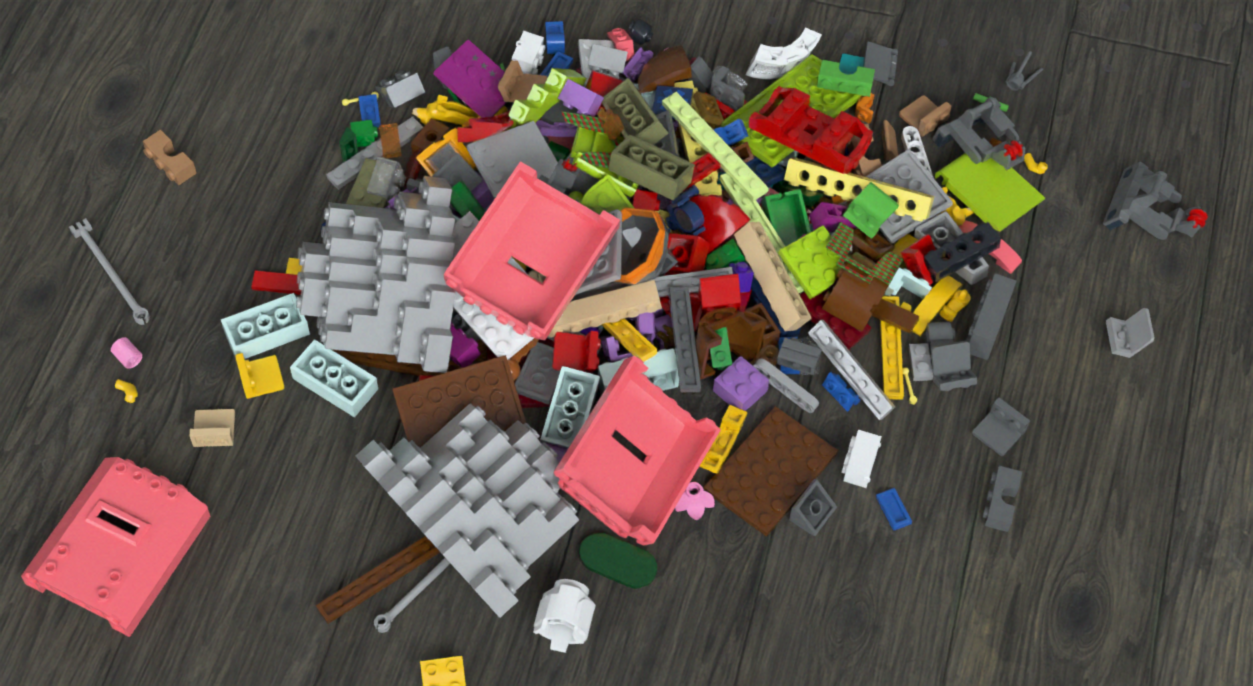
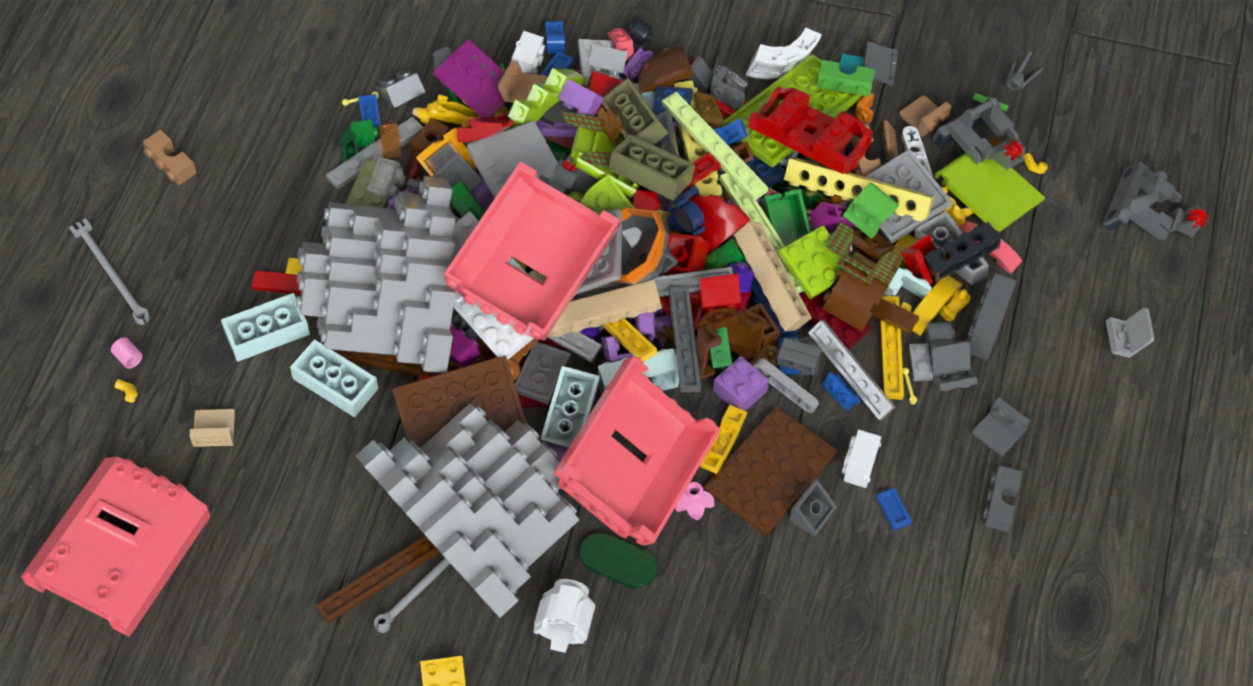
yellow bracket [235,353,285,399] -> none
red bracket [552,331,601,374] -> none

